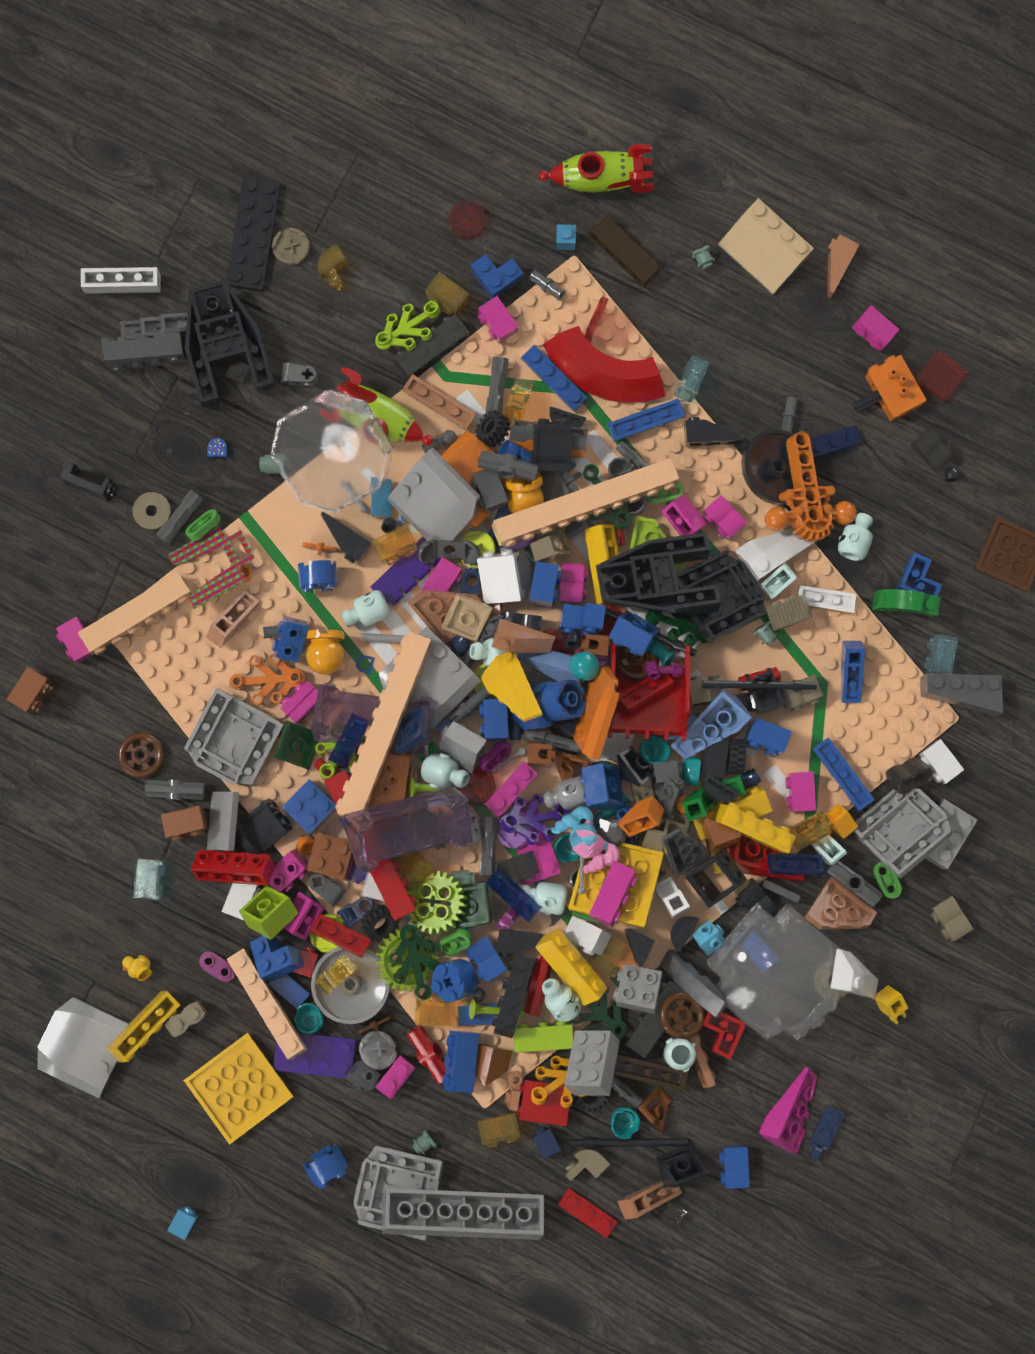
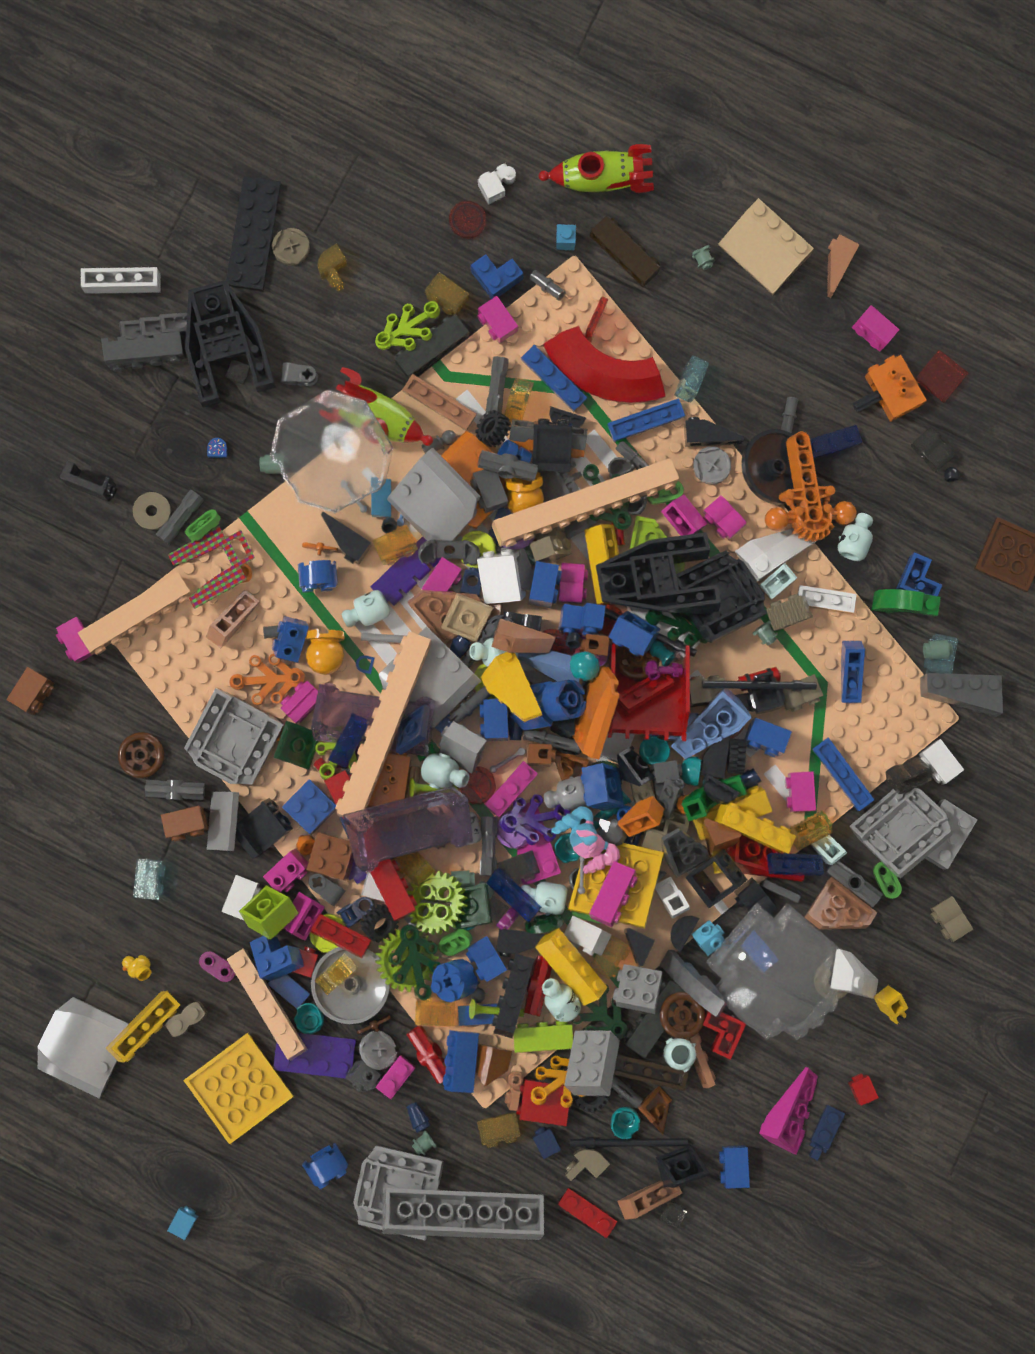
red brick [191,850,275,886] -> none
magenta plate [479,740,512,773] -> none
light orange brick [824,804,858,839] -> none
none -> dark blue cone [406,1102,431,1133]
none -> white brick [478,164,516,205]
none -> dark green tile [525,914,564,934]
none -> light grey tile [693,447,731,485]
none -> red brick [848,1073,879,1106]
none -> sand green brick [923,640,953,660]

